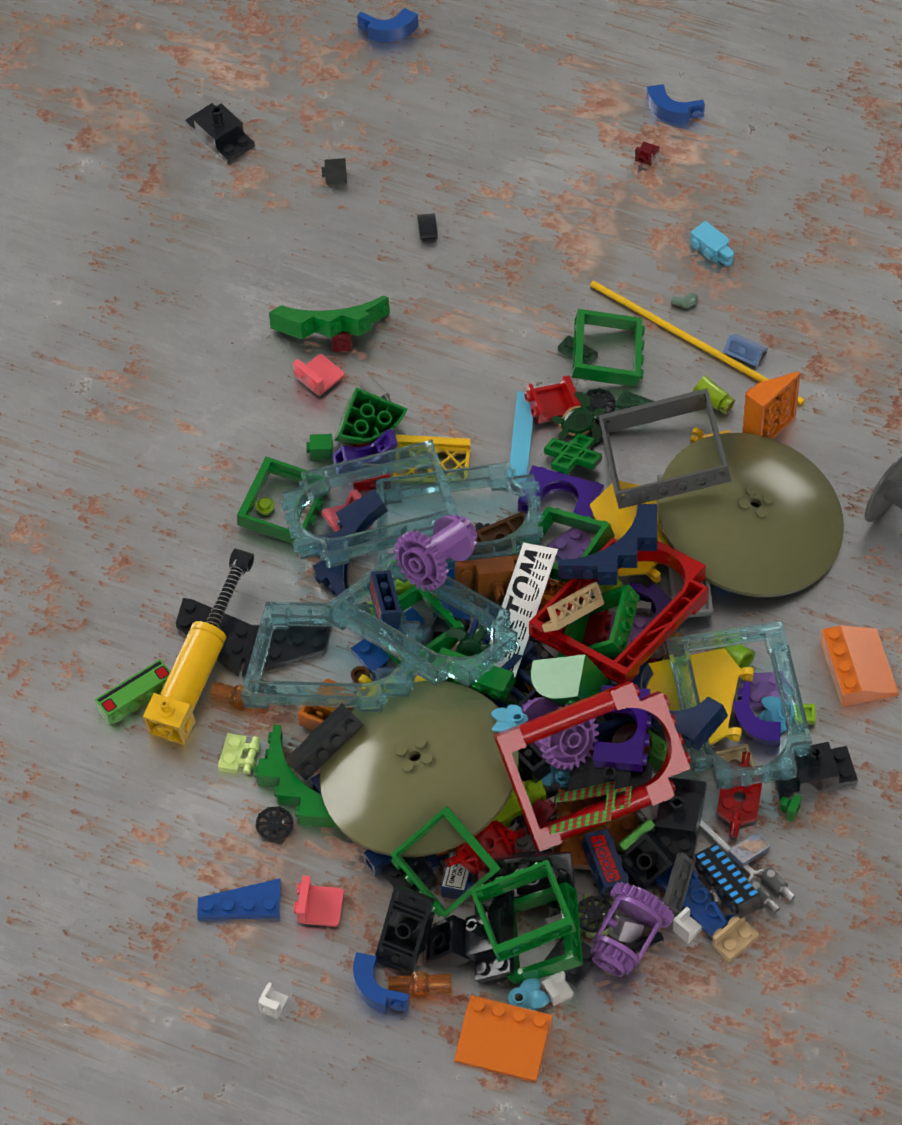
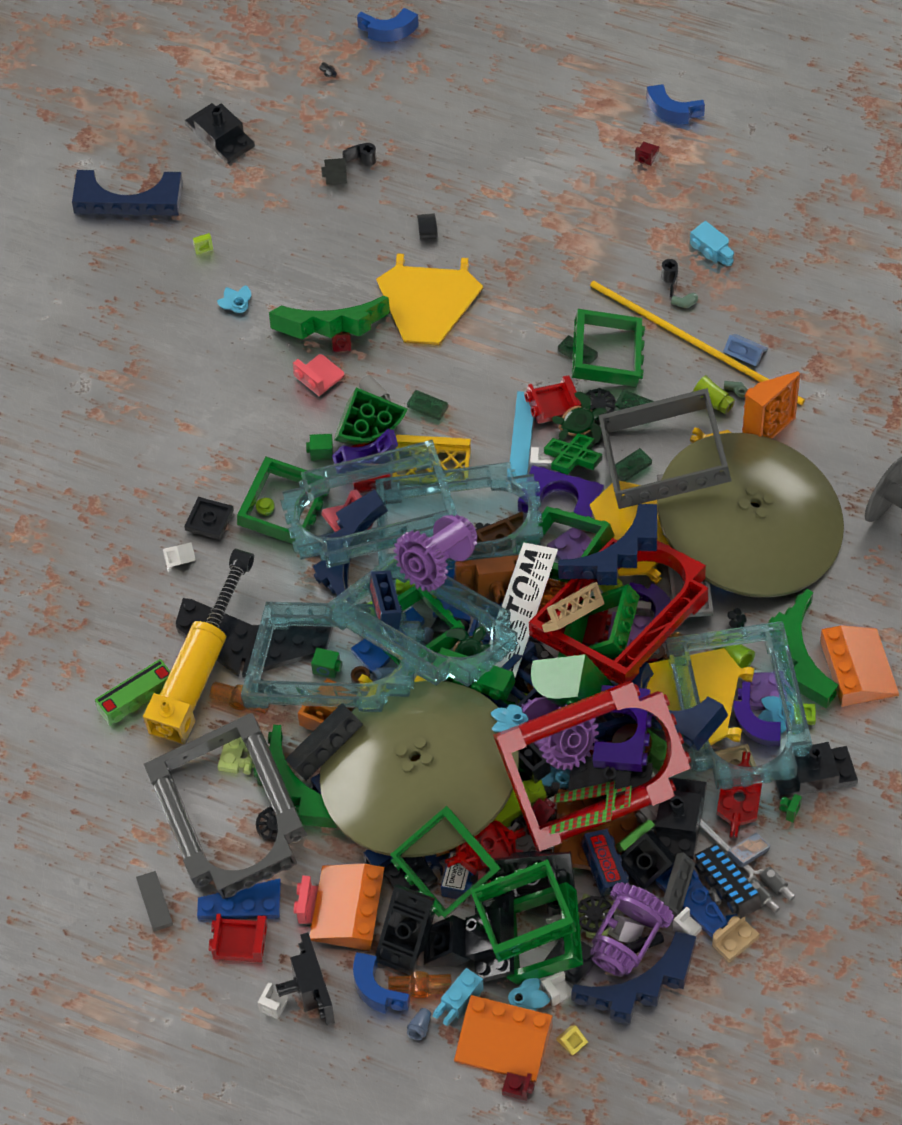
none -> dark blue arch [72,170,183,216]
none -> dark grey tile [136,871,173,932]
none -> dark grey door [144,713,307,899]
none -> white panel [163,542,196,568]
none -> black plate [184,497,234,540]
none -> lime plate [193,233,213,255]
none -> red panel [209,914,268,963]
none -> medium azure plate [217,285,251,313]
none -> black brick [275,932,335,1025]
none -> orange slope [310,864,385,951]
none -> green brick [311,648,342,679]
none -> black plant [319,62,337,77]
none -> black panel [342,143,377,166]
none -> yellow flag [376,253,483,345]
none -> clear green plate [407,390,448,420]
none -> sand blue cone [407,1008,431,1040]
none -> medium azure hinge [432,968,484,1026]
none -> dark red bracket [502,1072,535,1101]
none -> white panel [530,447,554,471]
none -> light yellow slope [556,1025,588,1055]
none -> dark blue arch [571,931,696,1023]
none -> clear green plate [615,448,652,482]
none -> black panel [661,259,678,297]
none -> sand green arm [724,381,748,398]
none -> black plant [727,608,747,630]
none -> green arch [767,589,839,709]

